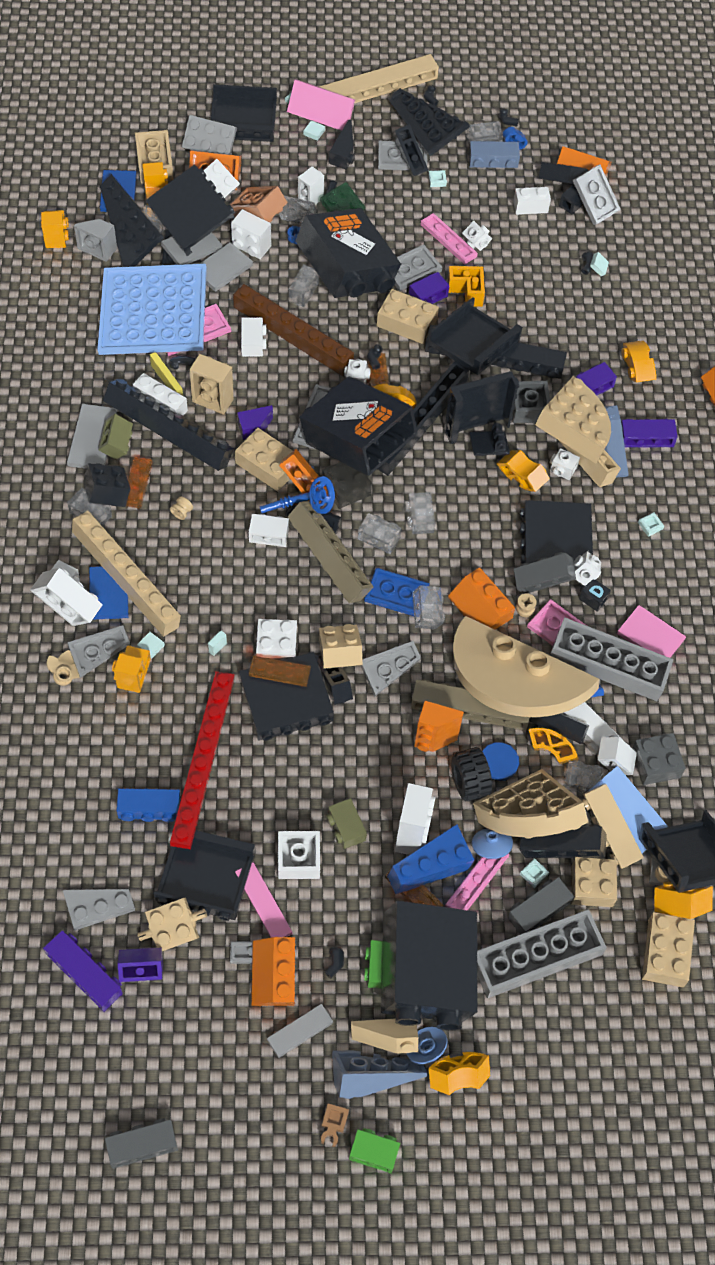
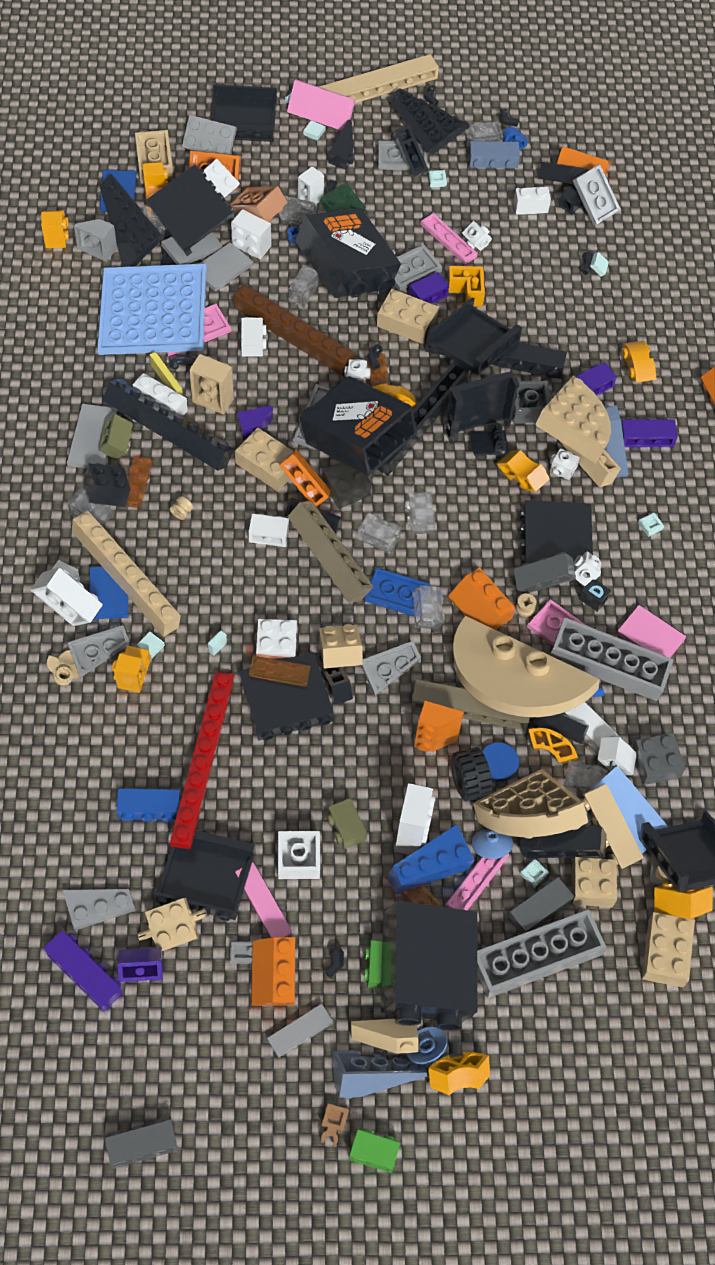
blue dish [259,476,335,514] -> none

